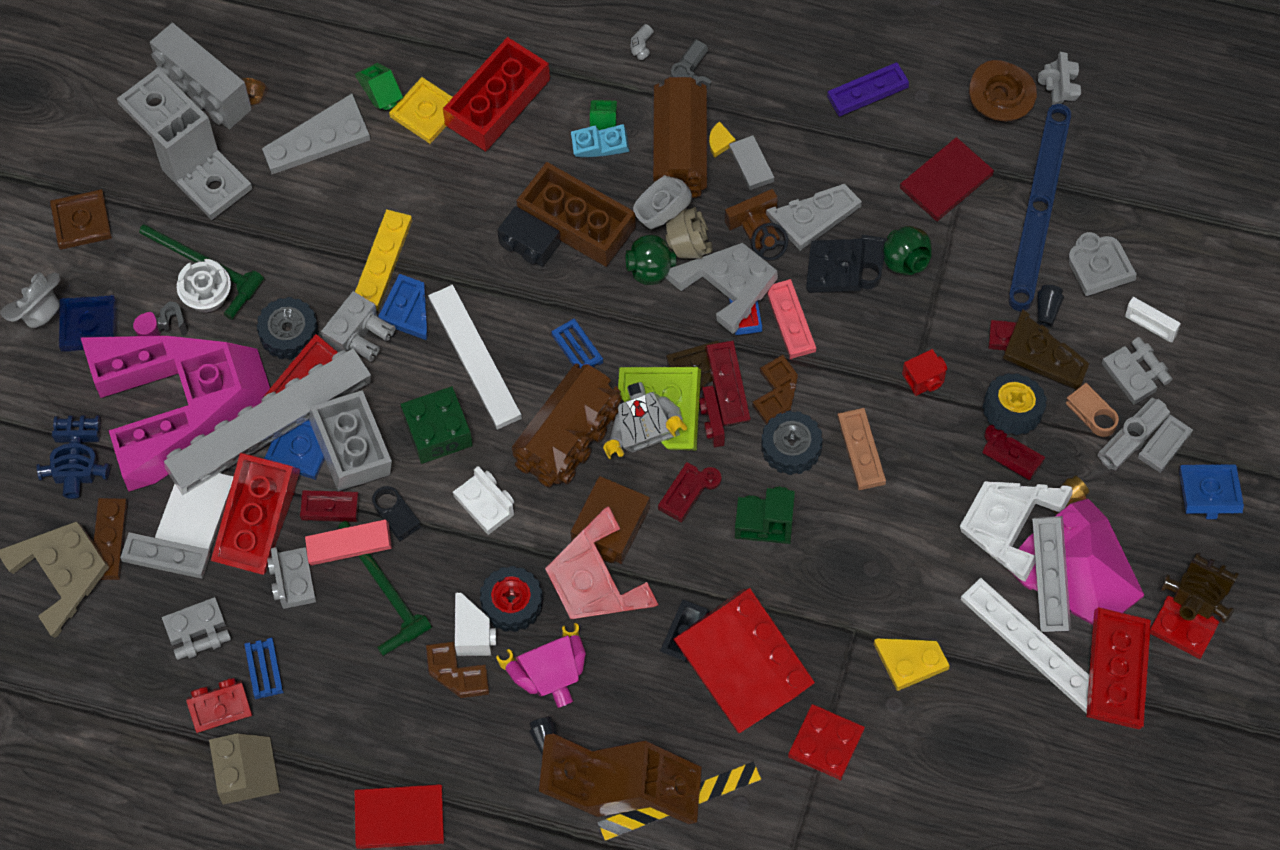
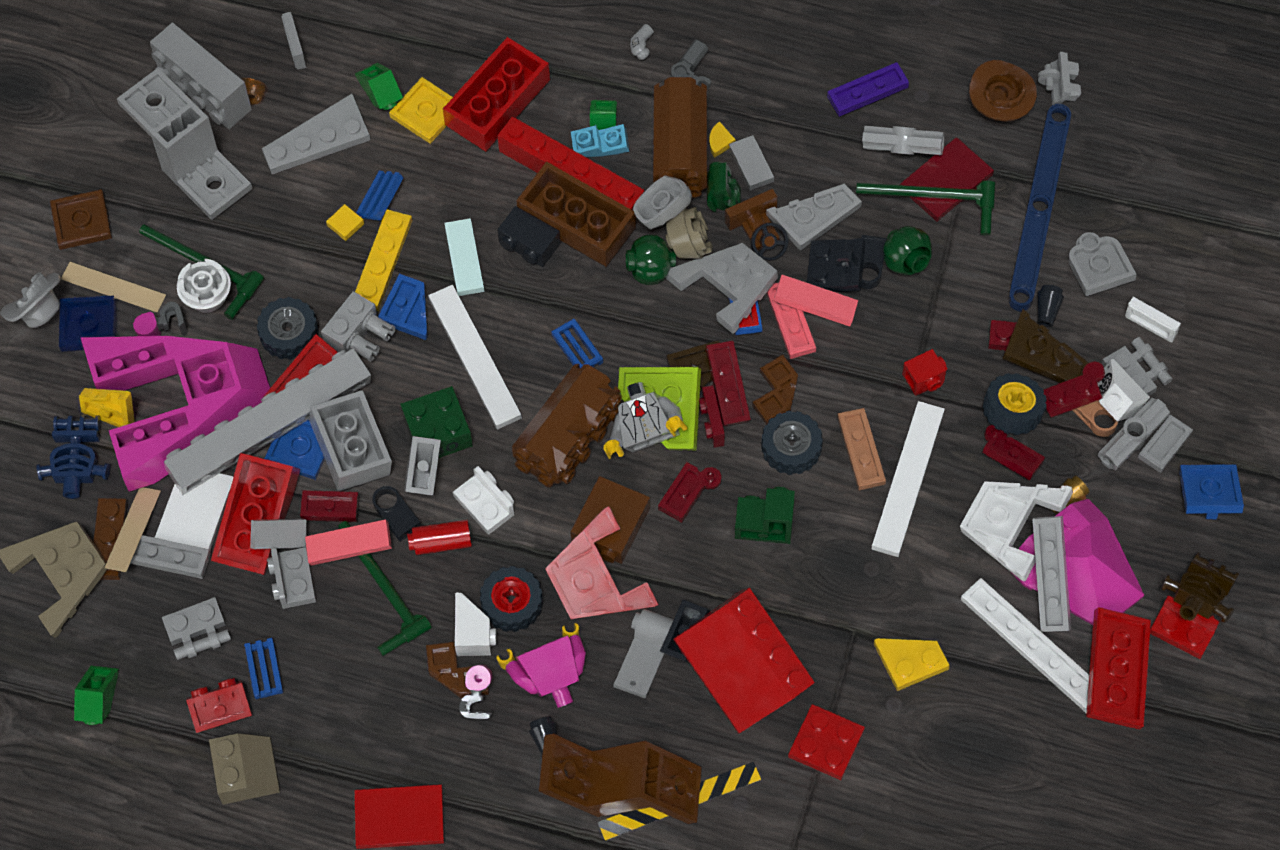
none -> tan sticker [61,262,166,312]
none -> green slope [74,666,118,725]
none -> yellow wing [79,388,134,427]
none -> tan sticker [105,487,161,572]
none -> light grey tile [250,518,306,549]
none -> light grey tile [281,12,306,70]
none -> yellow tile [326,204,364,241]
none -> blue tile [356,171,403,220]
none -> light grey slope [404,436,441,495]
none -> red brick [407,519,472,555]
none -> light aqua tile [445,218,484,296]
none -> leg [459,664,493,719]
none -> red brick [497,116,645,219]
none -> light grey door [614,609,674,699]
none -> dark green cylinder [707,162,741,212]
none -> coral tile [773,275,858,326]
none -> dark green bar [856,181,995,236]
none -> light grey piece [862,126,945,155]
none -> white tile [872,401,945,557]
none -> dark red hinge [1043,361,1105,418]
none -> white slope [1097,359,1150,421]

